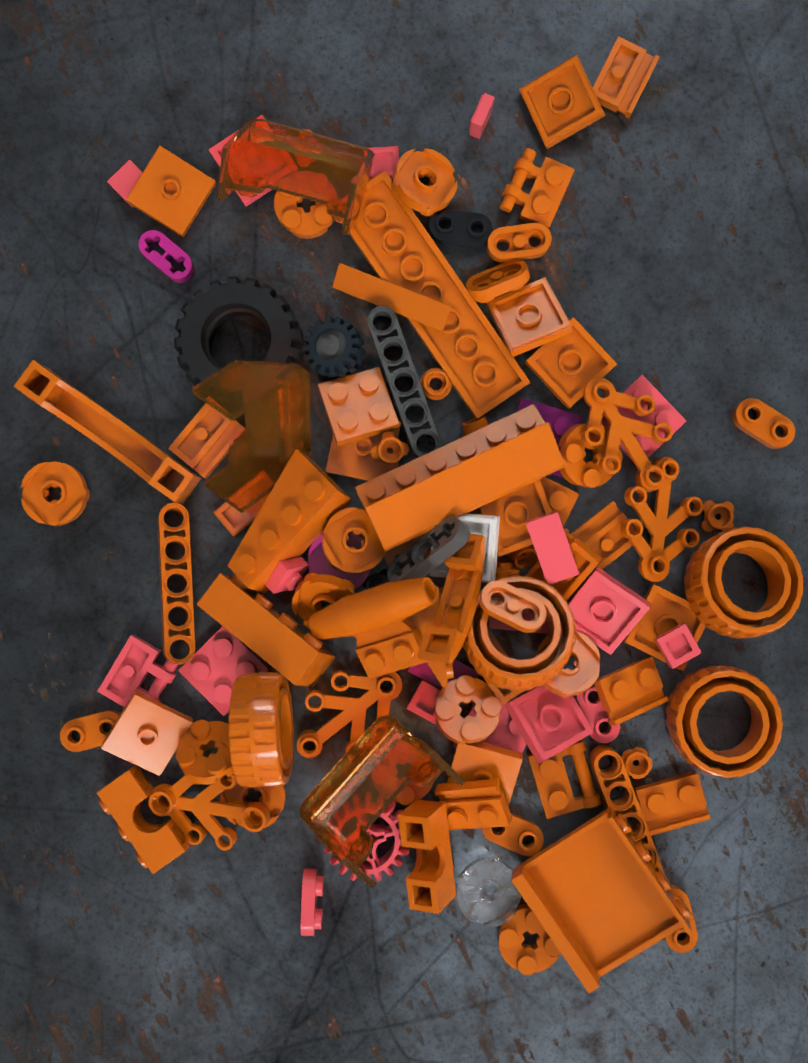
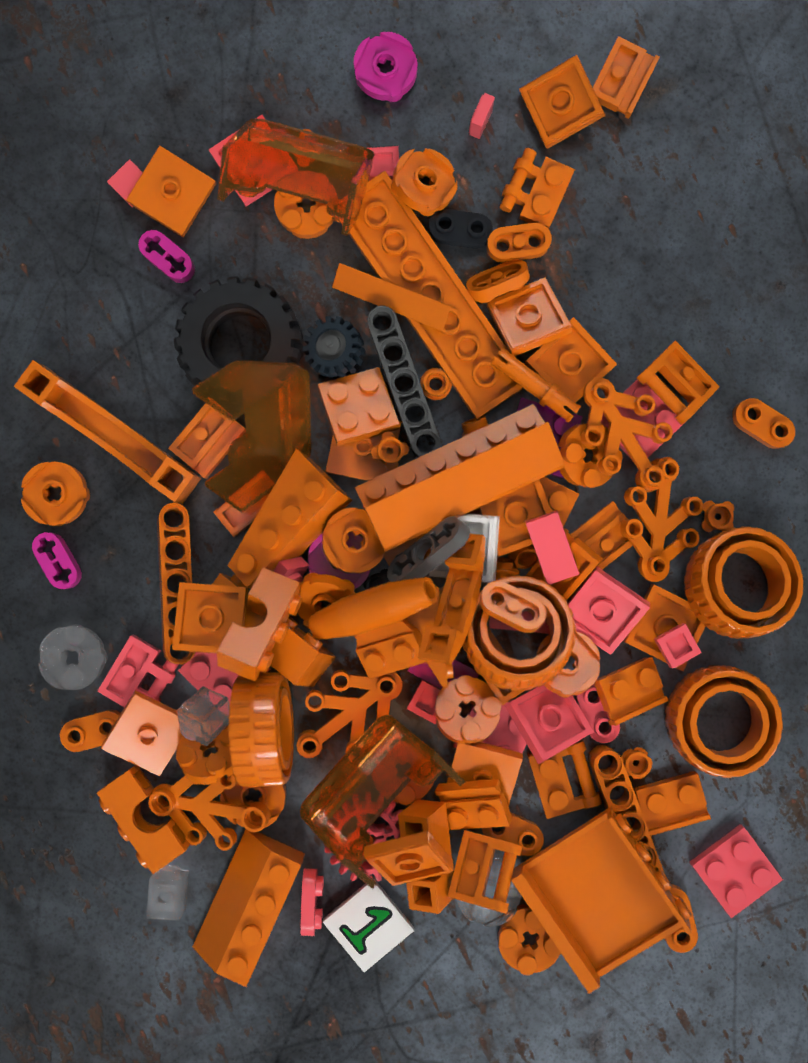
none -> dark pink beam [32,532,82,589]
none -> clear plate [38,625,108,690]
none -> clear brick [146,865,189,921]
none -> orange plate [172,582,248,654]
none -> clear brick [177,686,230,746]
none -> orange slope [192,829,305,987]
none -> orange arch [217,567,303,682]
none -> white tile [323,877,414,972]
none -> dark pink plate [354,32,418,102]
none -> orange plate [364,831,454,886]
none -> orange plate [447,830,523,914]
none -> orange pin [490,347,581,423]
none -> orange plate [636,340,720,425]
none -> coral plate [689,824,783,918]

